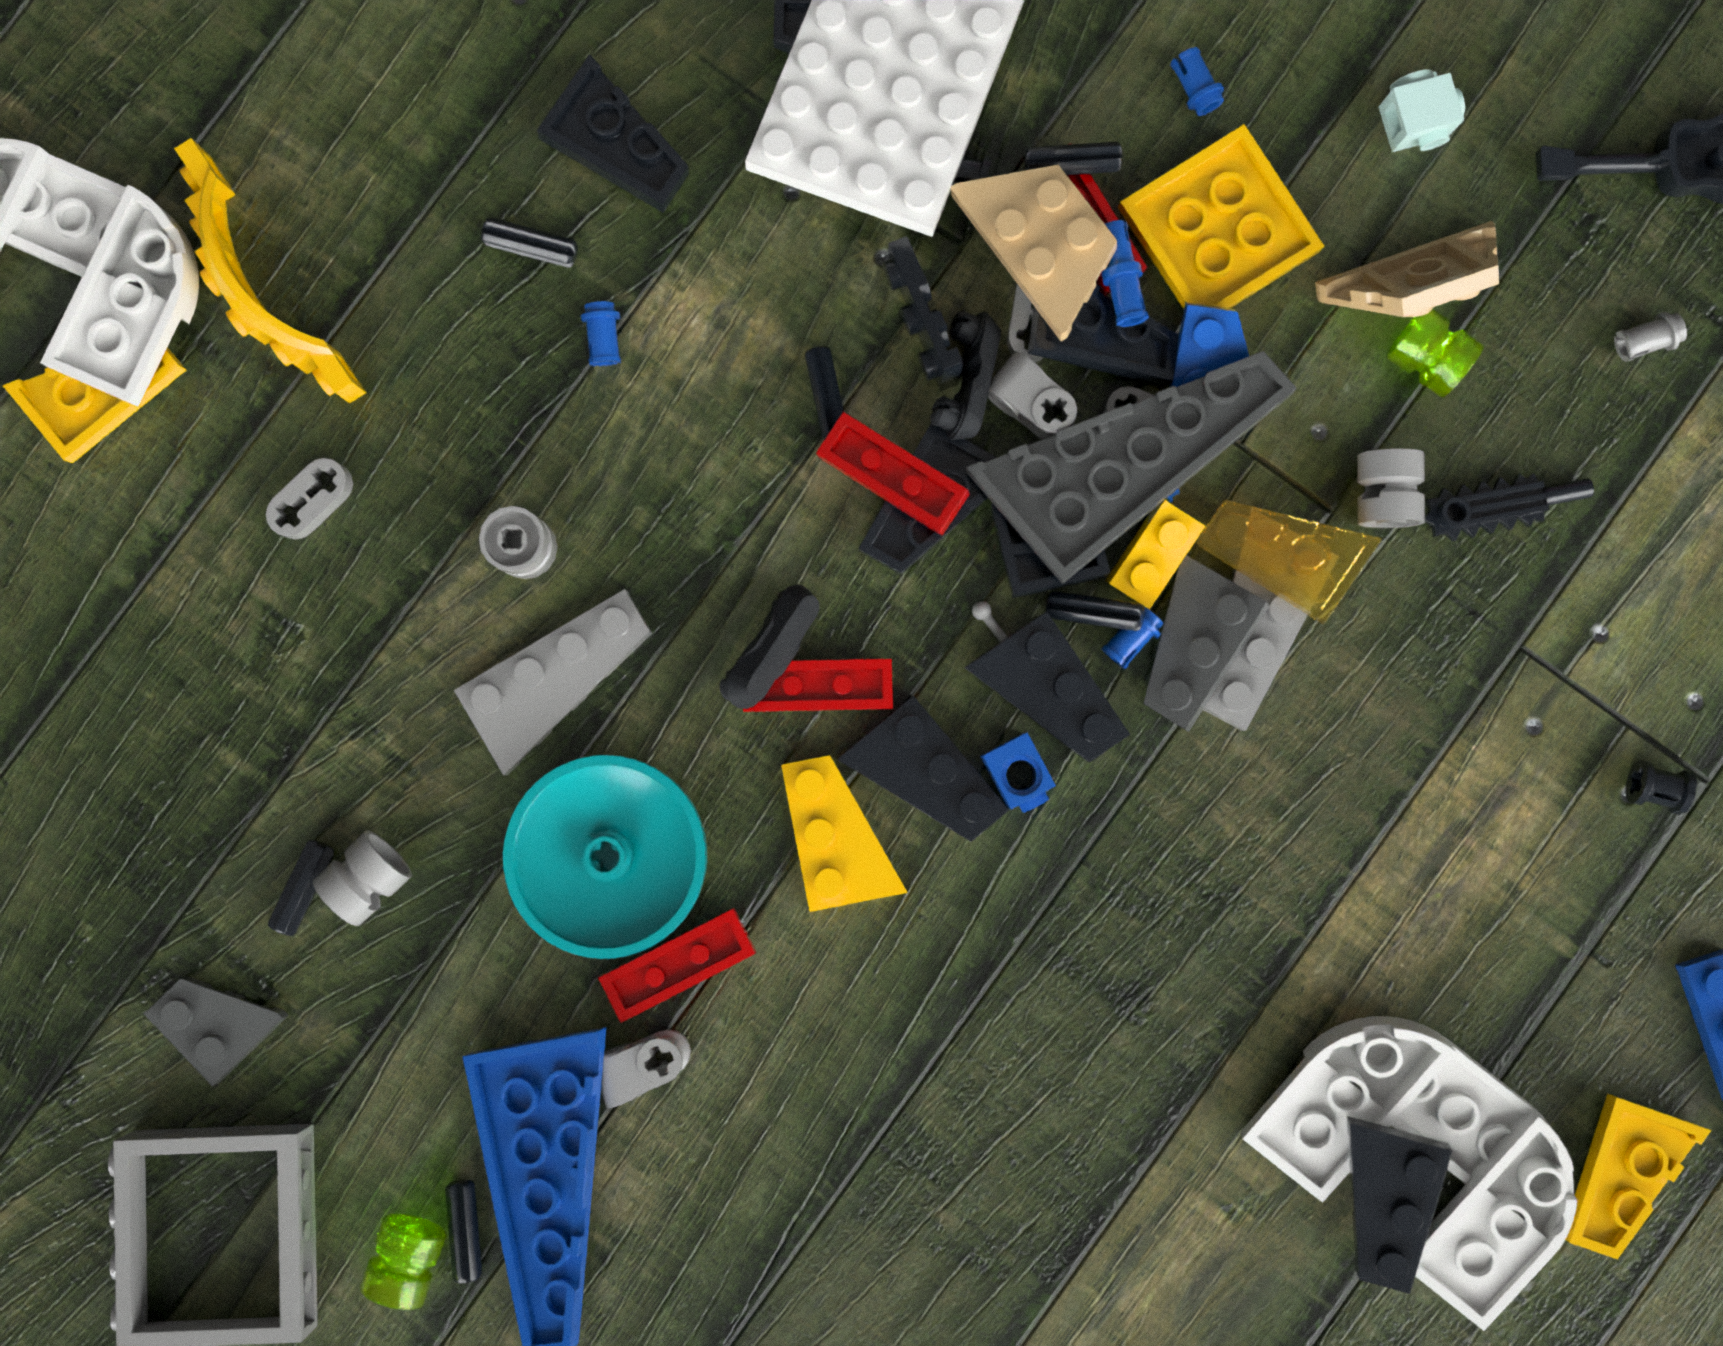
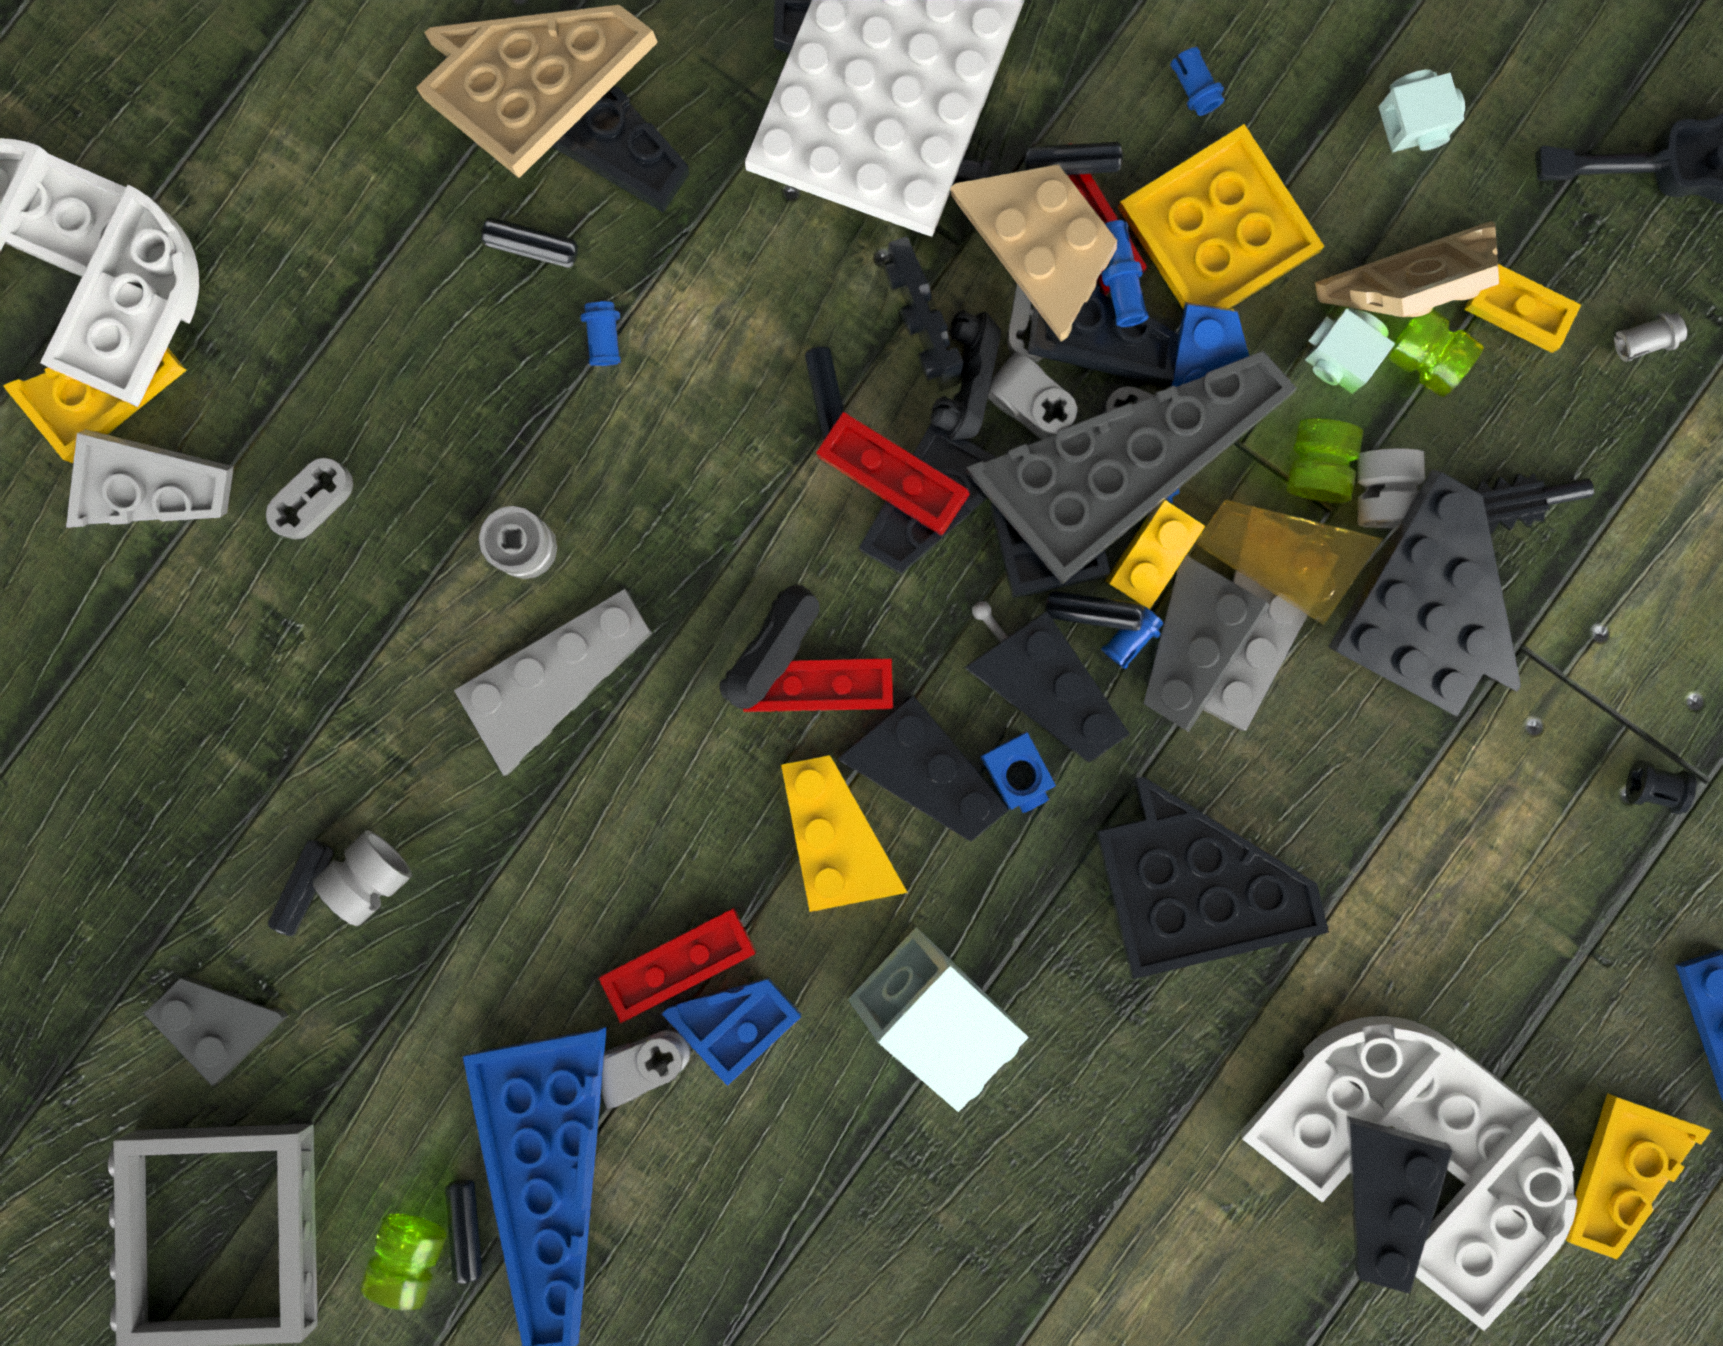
yellow piece [174,138,366,403] -> none
teal dish [503,755,707,959] -> none
none -> light grey wing [66,429,234,528]
none -> tan wing [416,5,658,178]
none -> blue wing [662,977,802,1086]
none -> light aqua slope [848,927,1028,1112]
none -> black wing [1095,777,1329,979]
none -> clear neon green wheel [1286,418,1364,503]
none -> light aqua brick [1305,308,1395,394]
none -> black wing [1328,469,1521,716]
none -> yellow plate [1464,264,1581,353]

